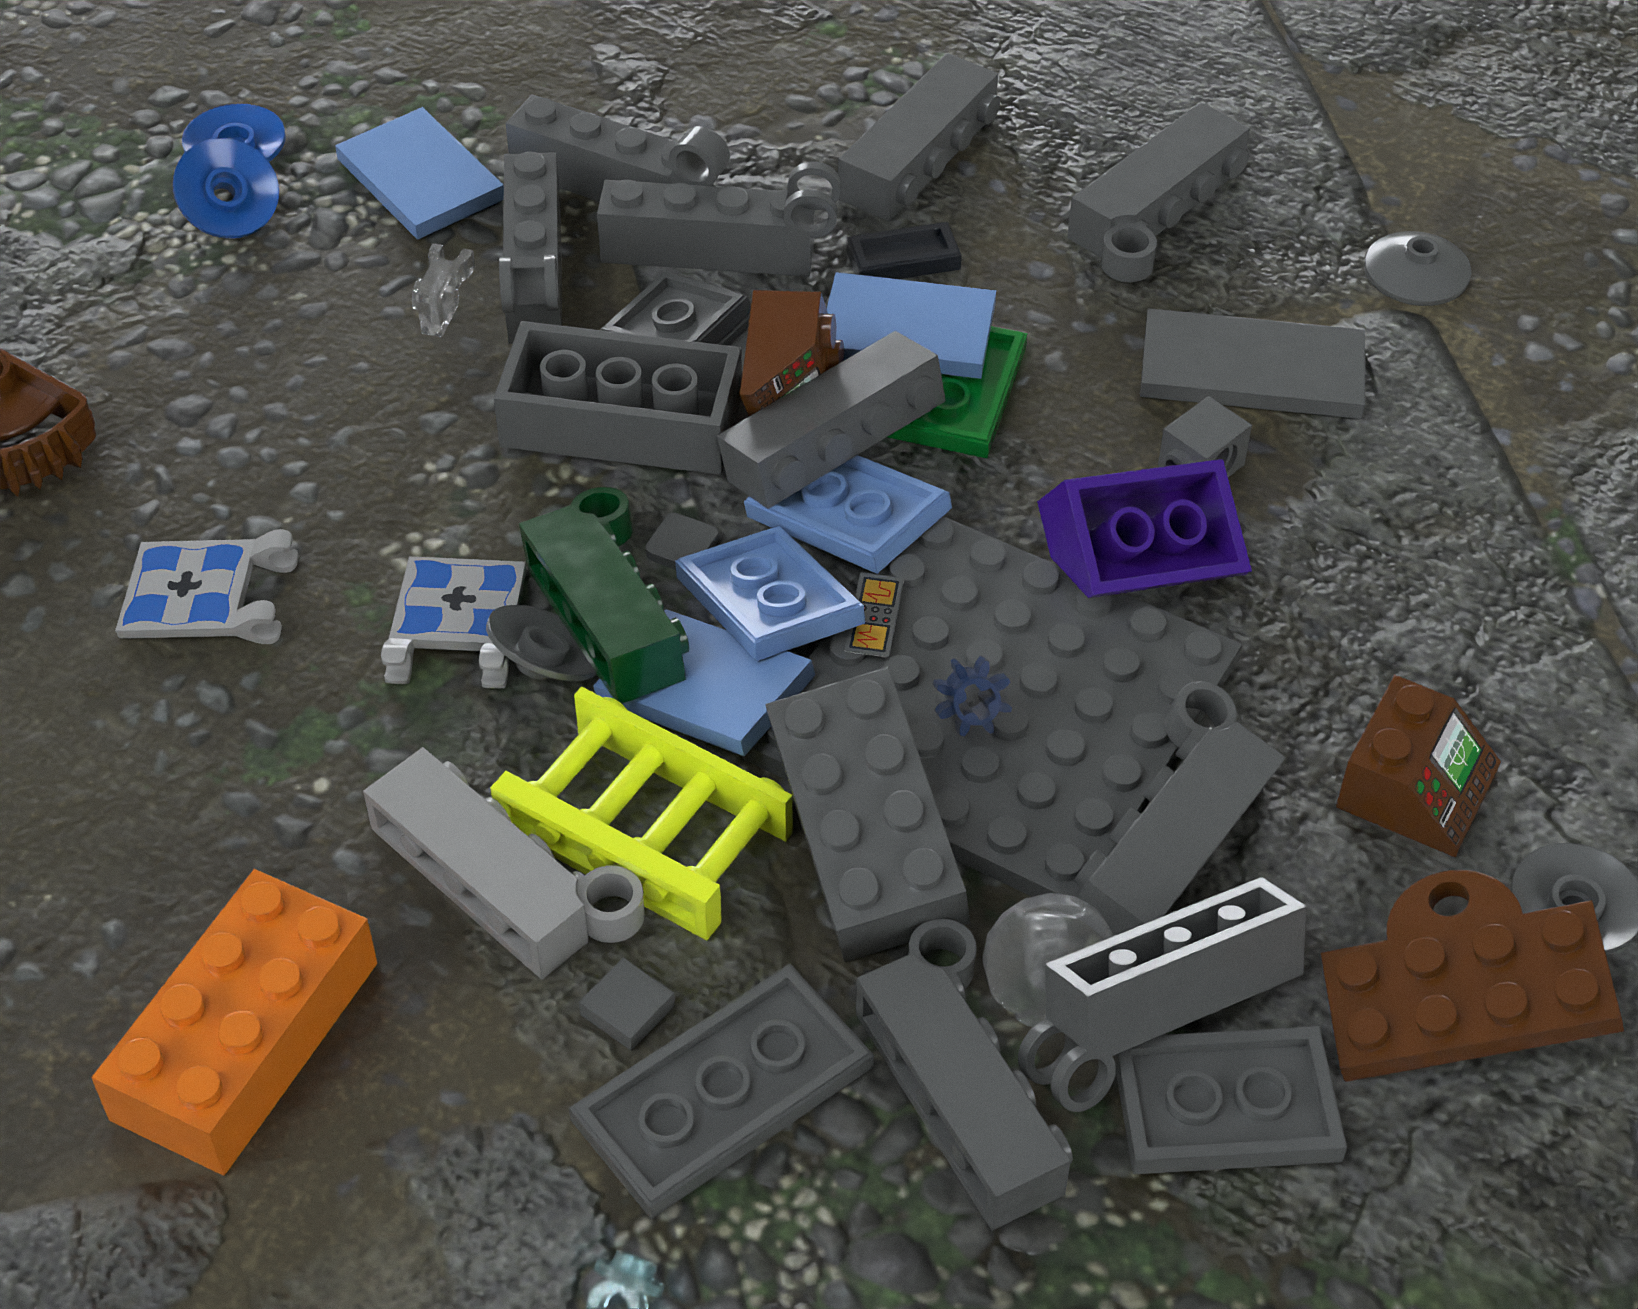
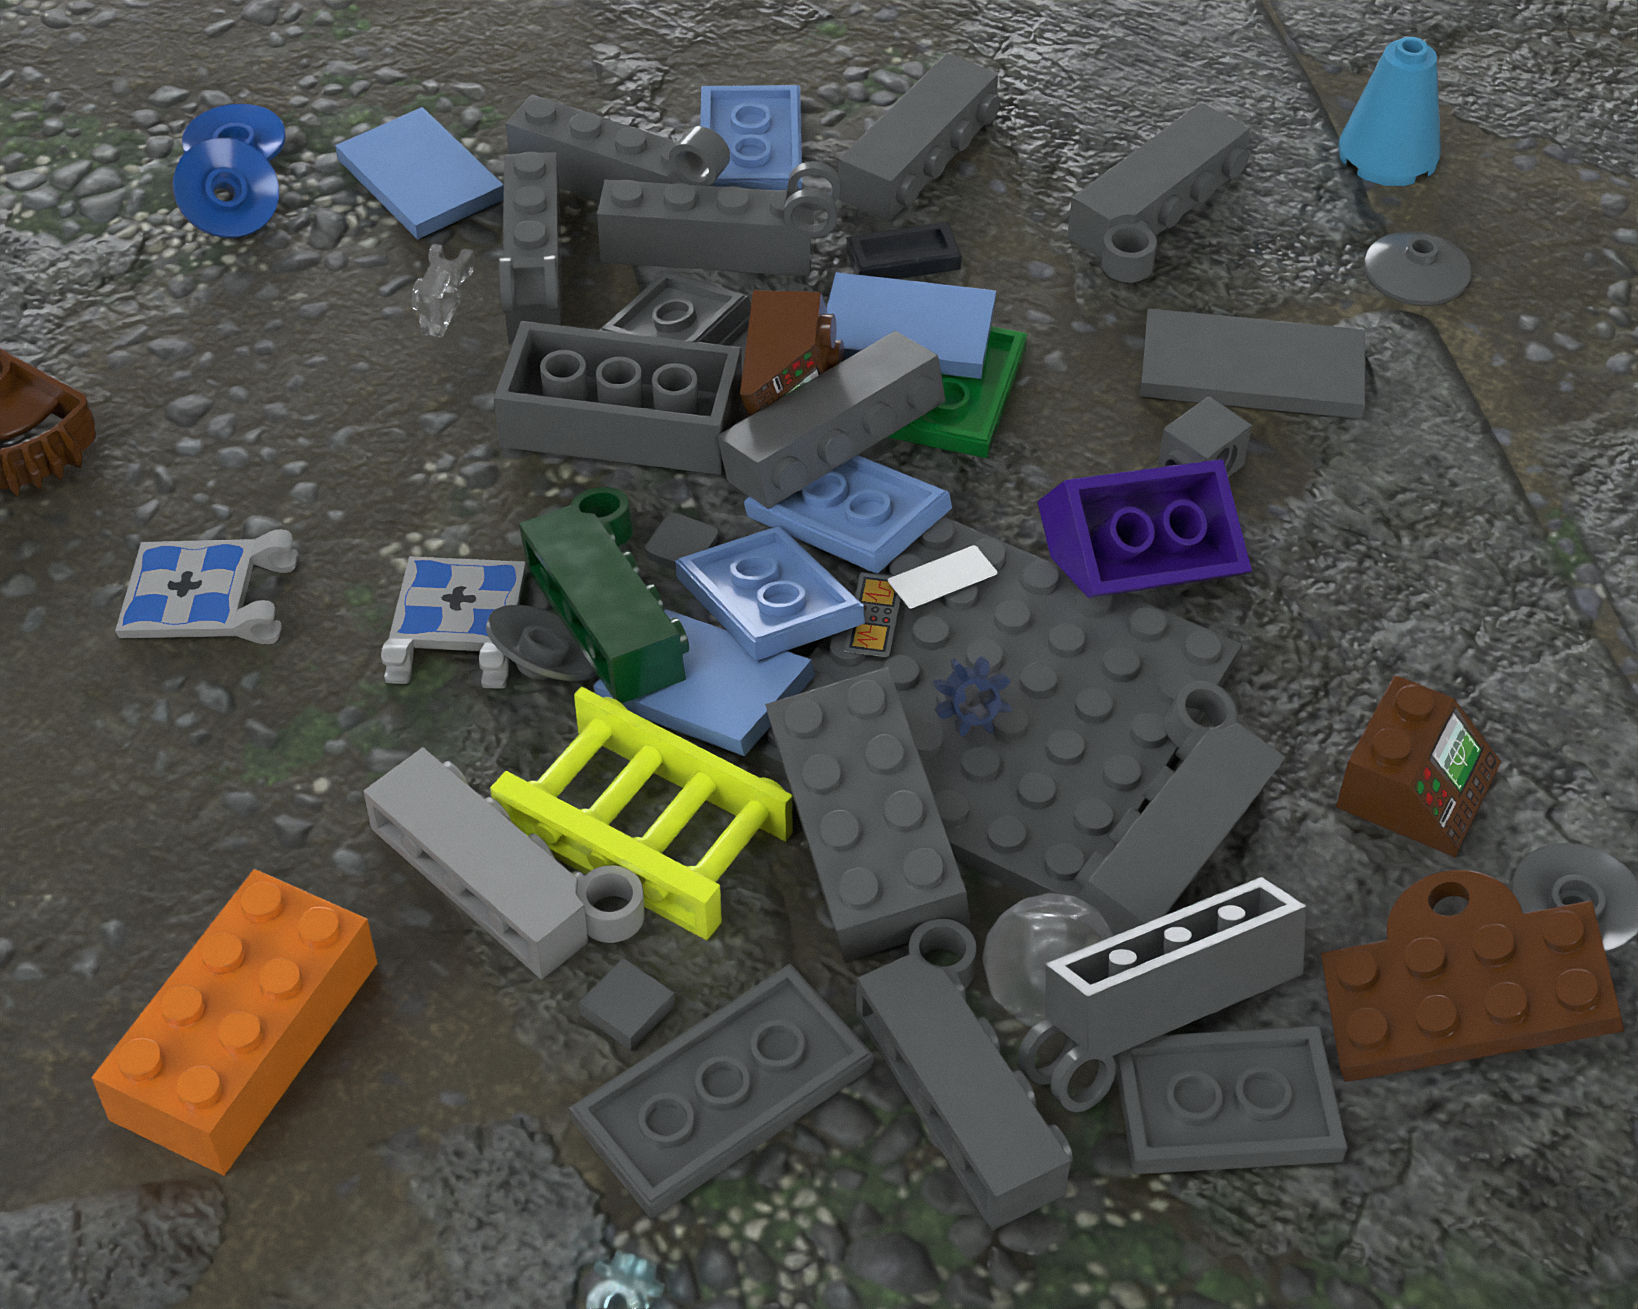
none -> medium blue tile [700,85,802,191]
none -> white sticker [888,545,998,609]
none -> dark azure cone [1338,37,1441,186]

